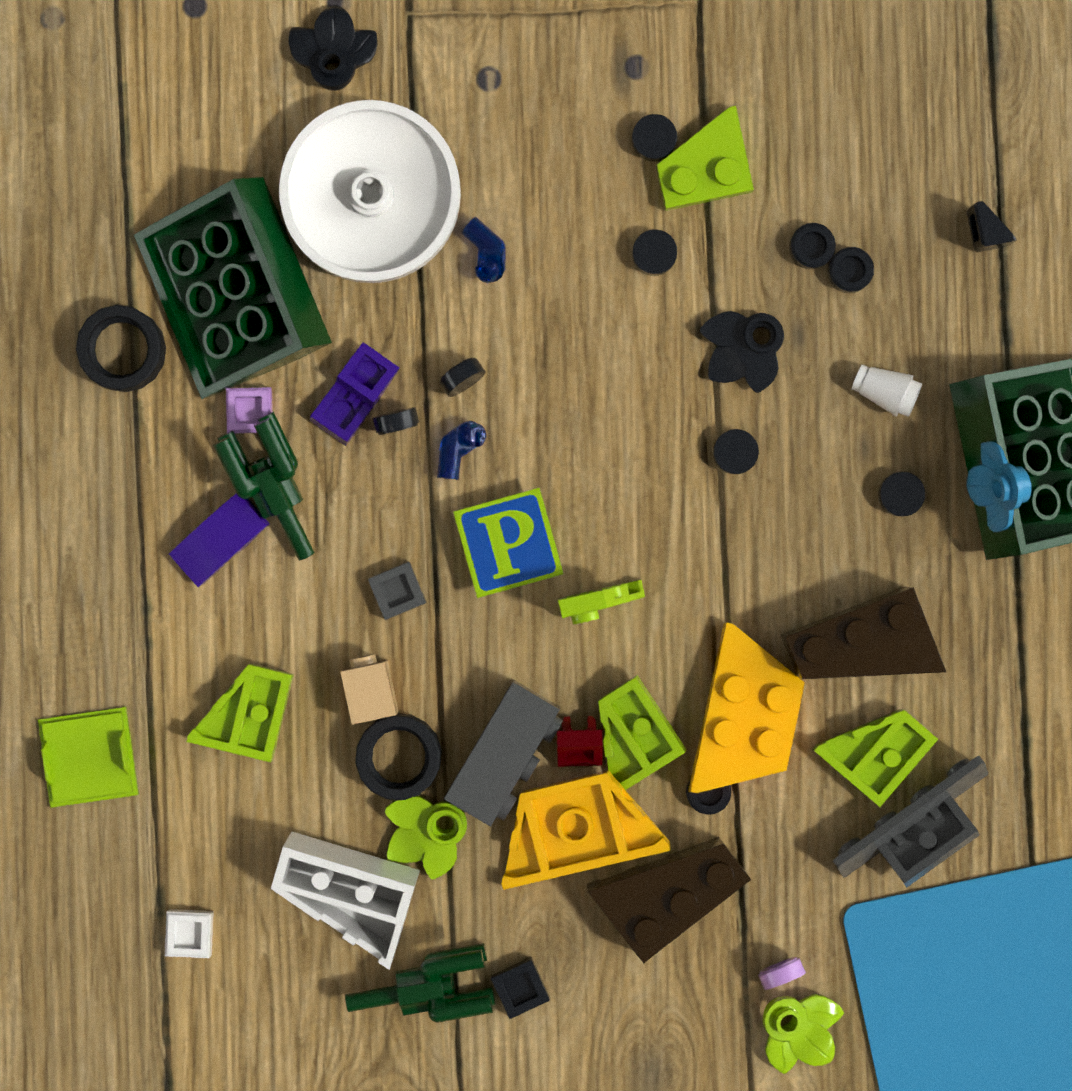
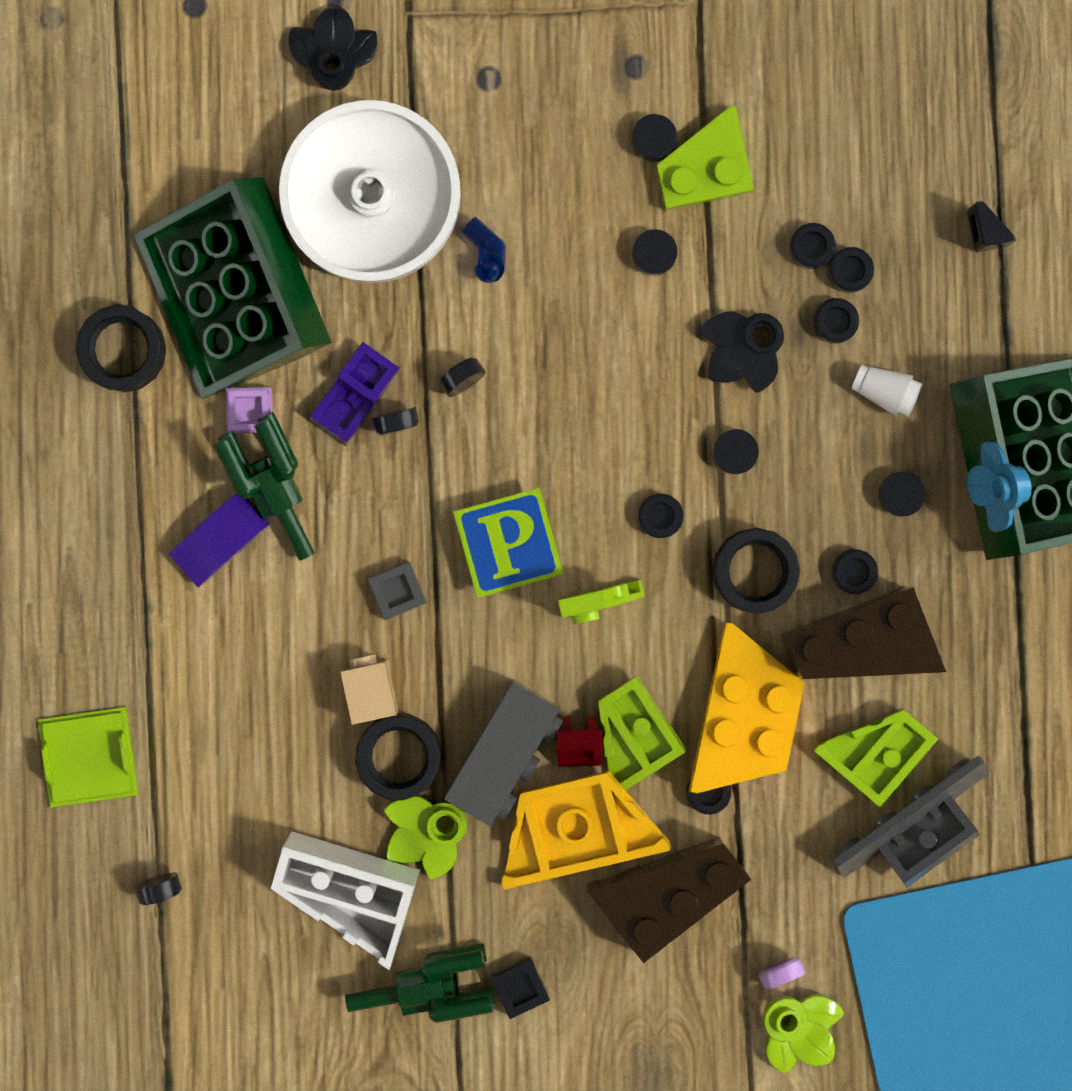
white tile [165,909,214,958] -> none
lime wing [186,664,294,763] -> none
clear blue arm [437,421,487,480] -> none
none -> black tile [134,872,182,905]
none -> black tile [638,494,683,538]
none -> black tyre [712,528,800,614]
none -> black tile [813,298,859,344]
none -> black tile [832,549,878,594]

